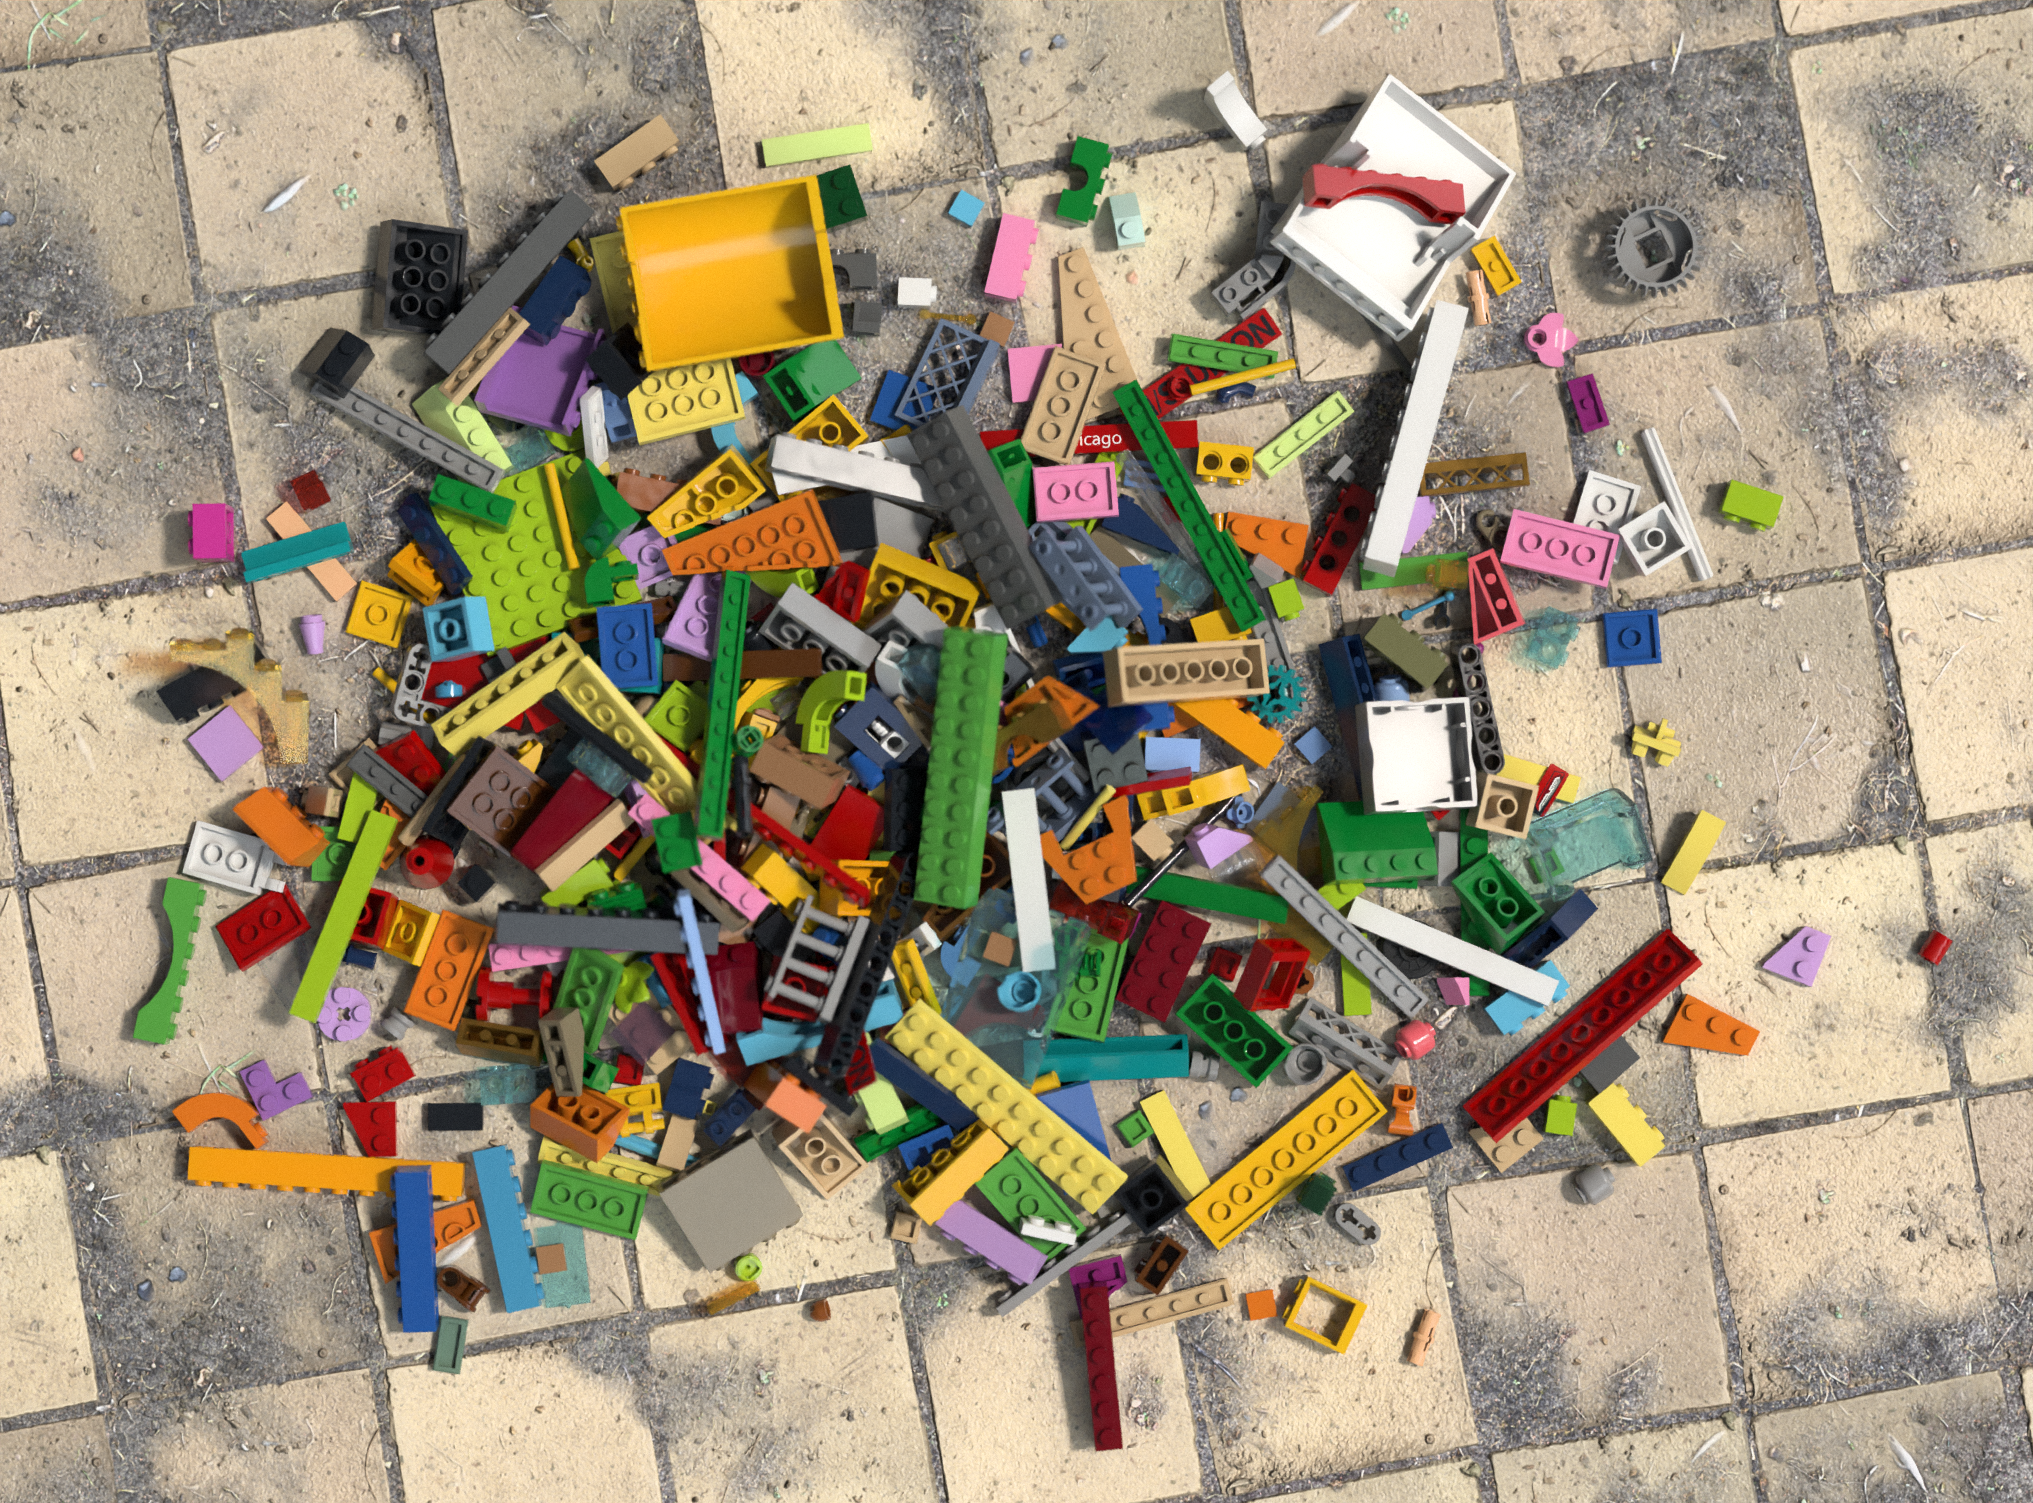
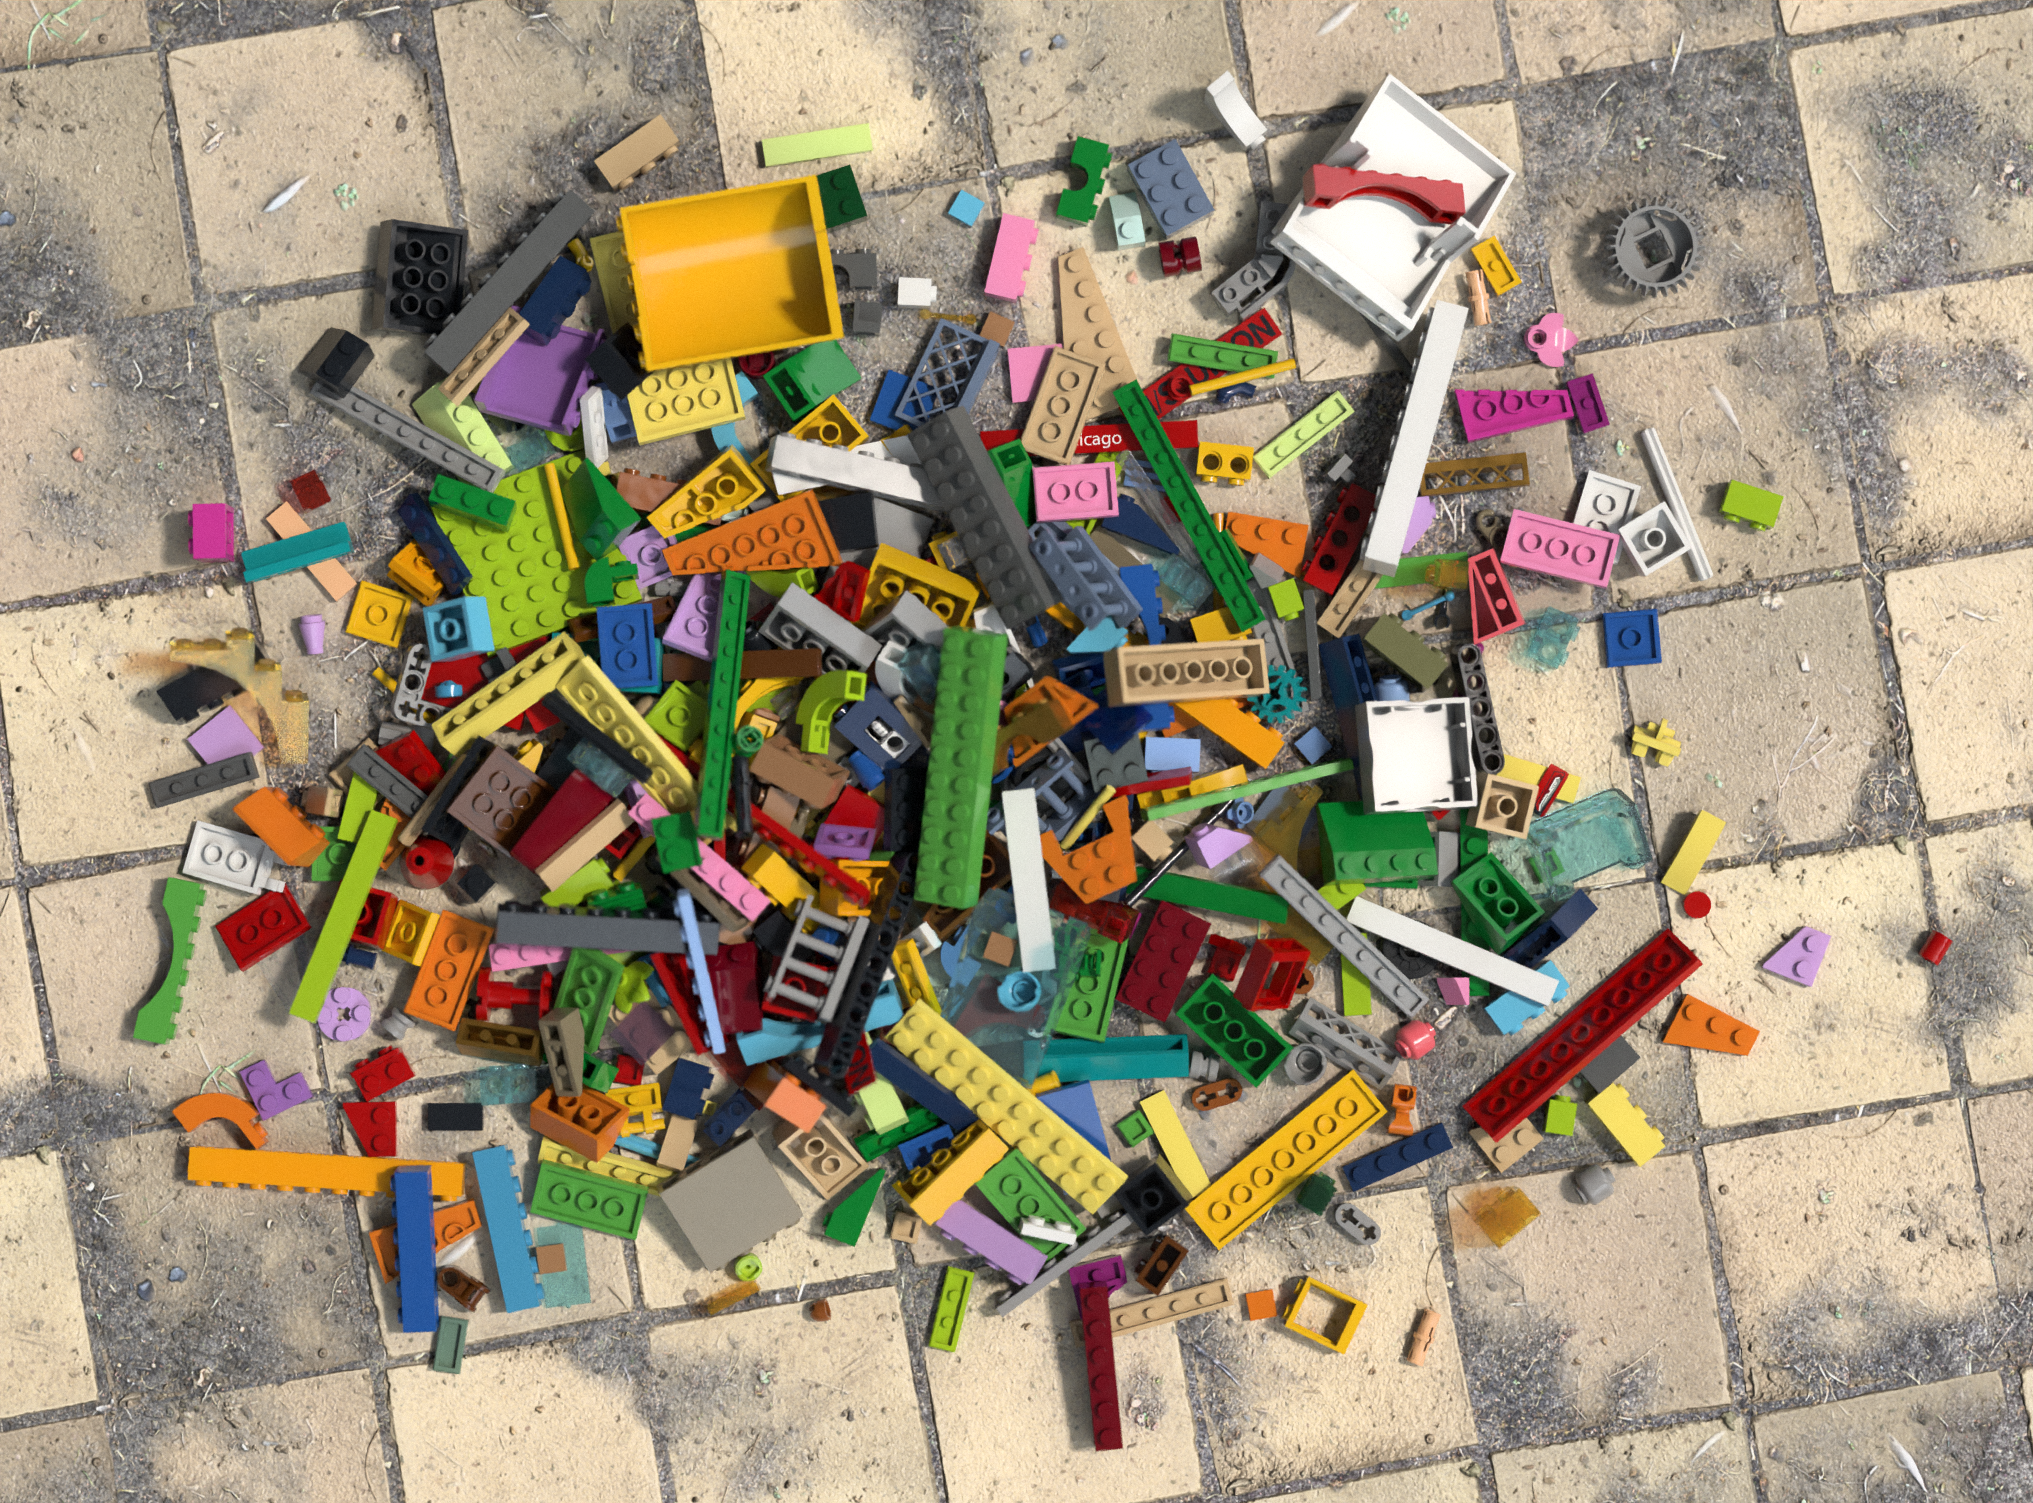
none -> dark grey tile [148,751,260,808]
none -> medium lavender plate [814,823,875,861]
none -> green slope [822,1168,886,1247]
none -> lime tile [928,1266,975,1353]
none -> sand blue brick [1127,139,1214,240]
none -> bright green tile [1140,758,1354,821]
none -> dark red wheel [1158,236,1202,278]
none -> dark orange beam [1191,1078,1242,1111]
none -> red tile [1208,934,1247,956]
none -> dark grey tile [1303,590,1322,700]
none -> tan plate [1317,560,1383,638]
none -> dark pink wing [1454,389,1574,443]
none -> clear yellow brick [1473,1186,1541,1249]
none -> red tile [1683,891,1711,919]

